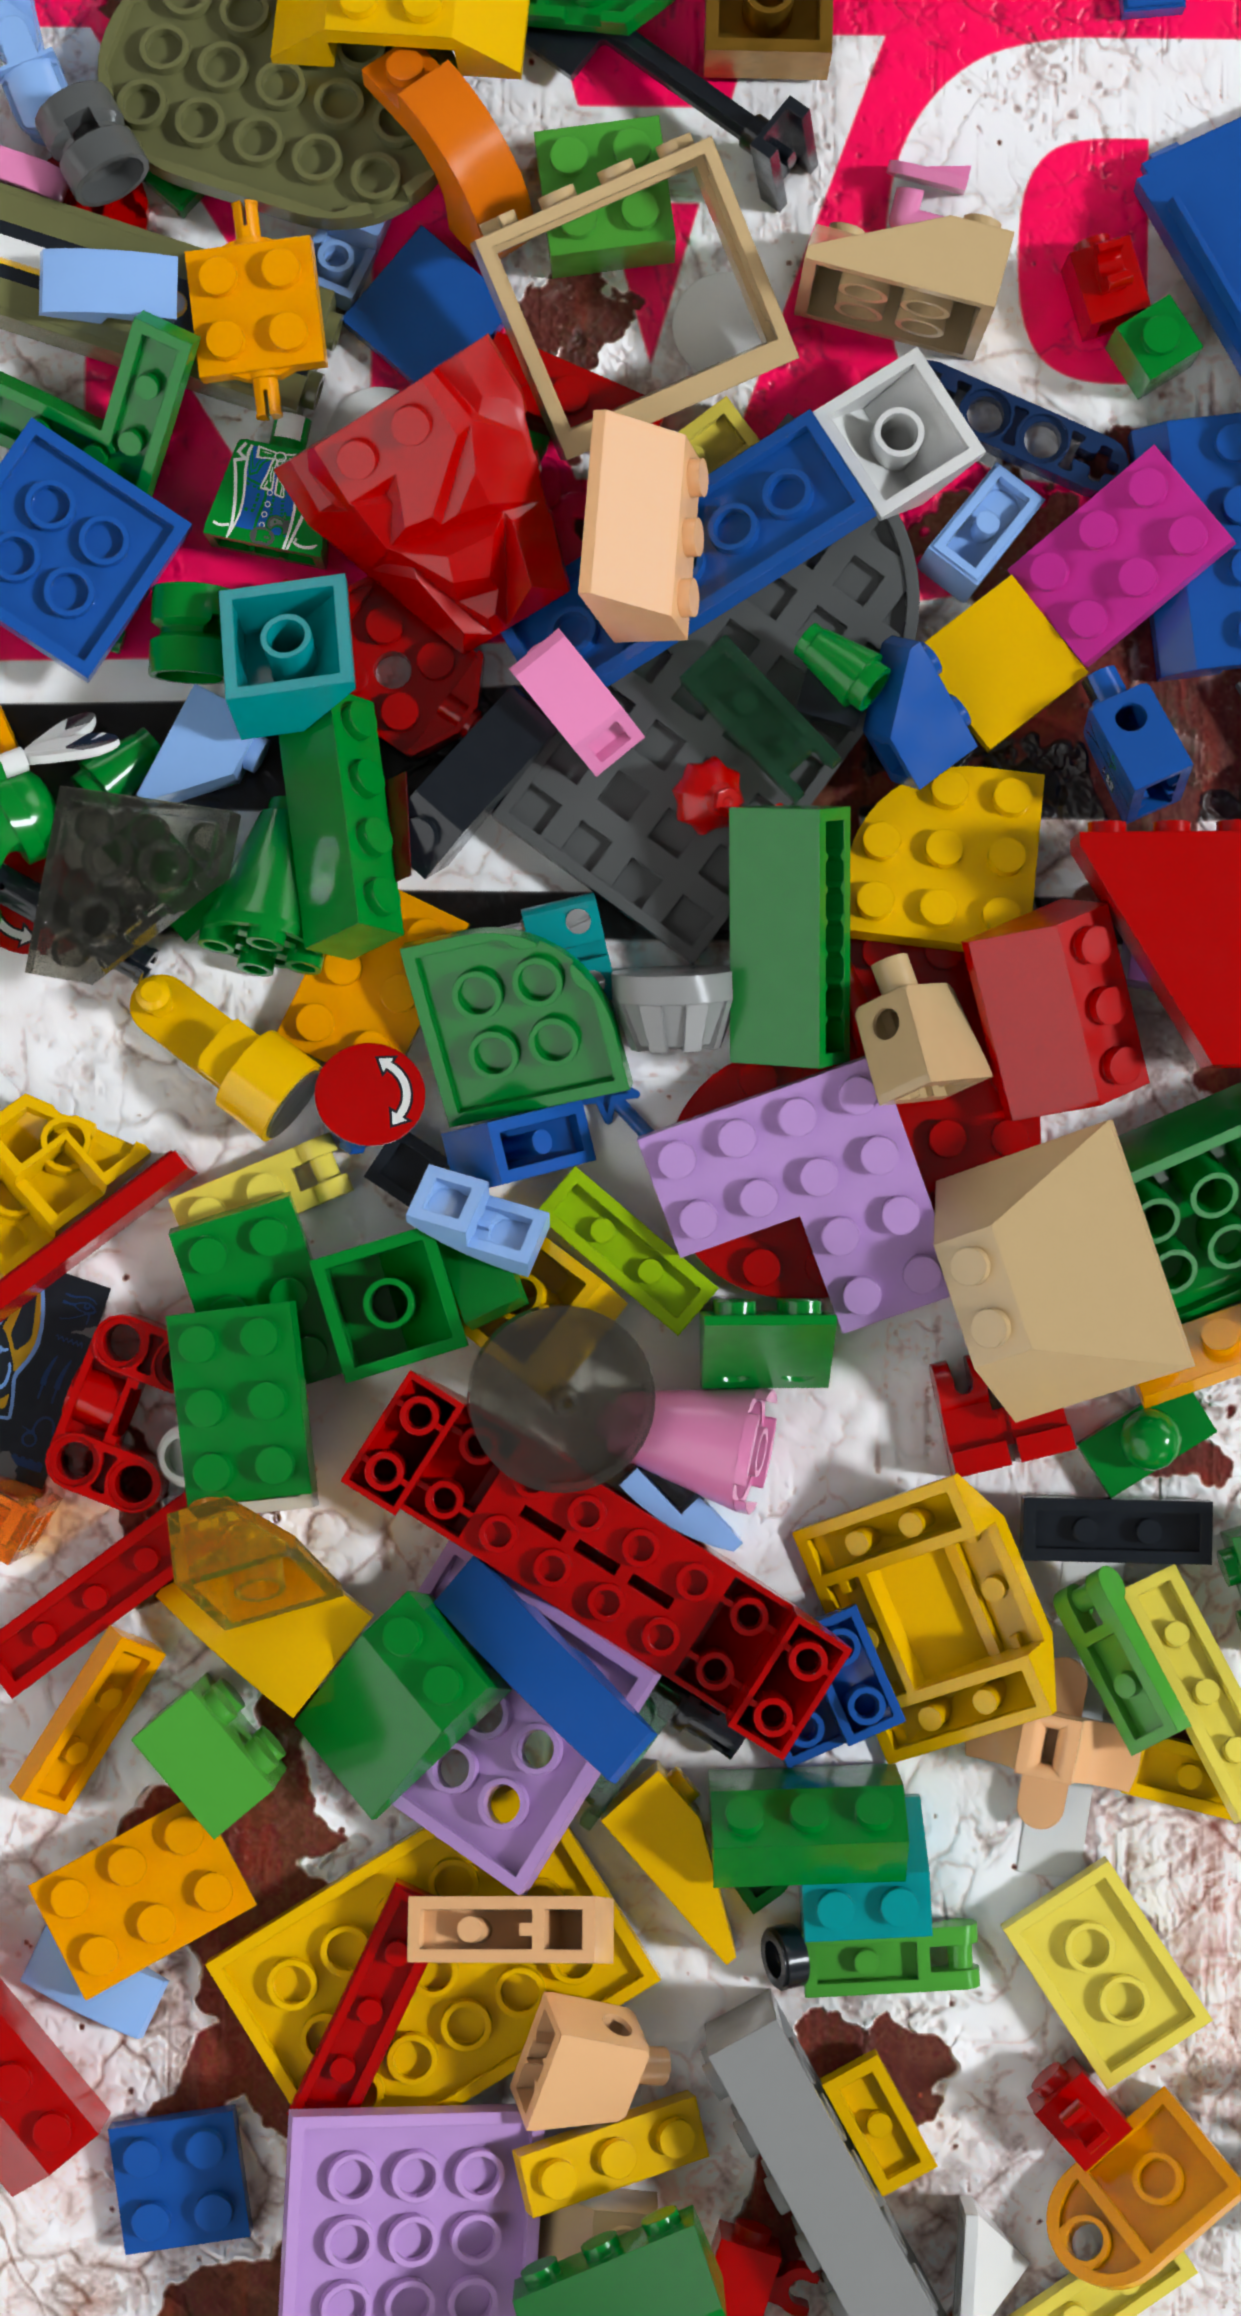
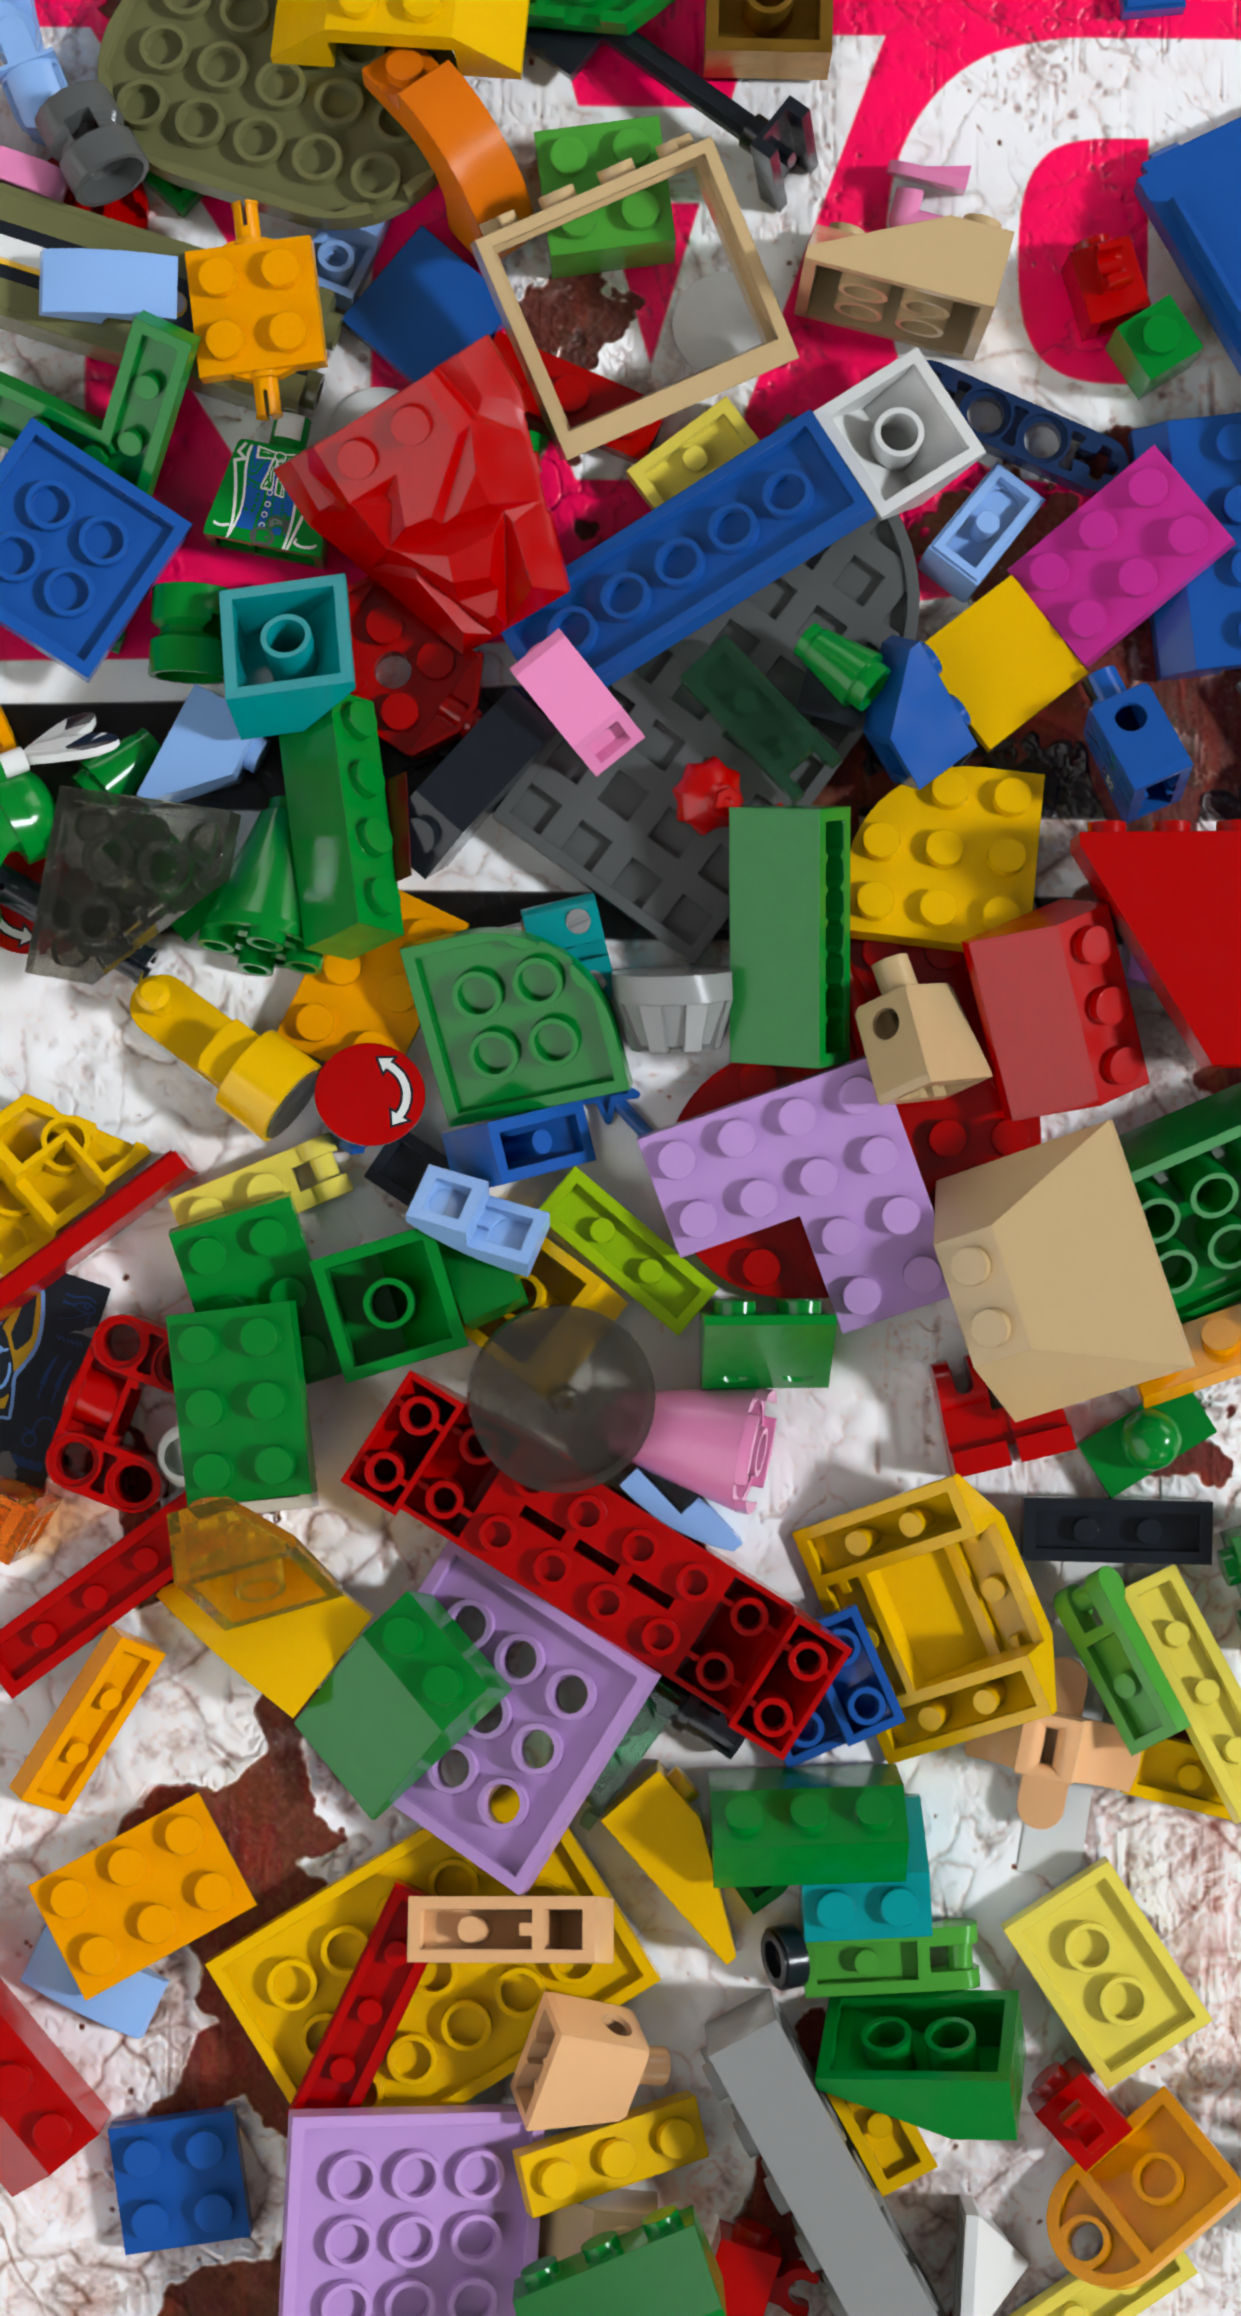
bright green brick [131,1672,287,1839] -> none
blue slope [433,1555,658,1784] -> none
light nougat slope [578,409,709,643] -> none
none -> green slope [815,1990,1026,2140]

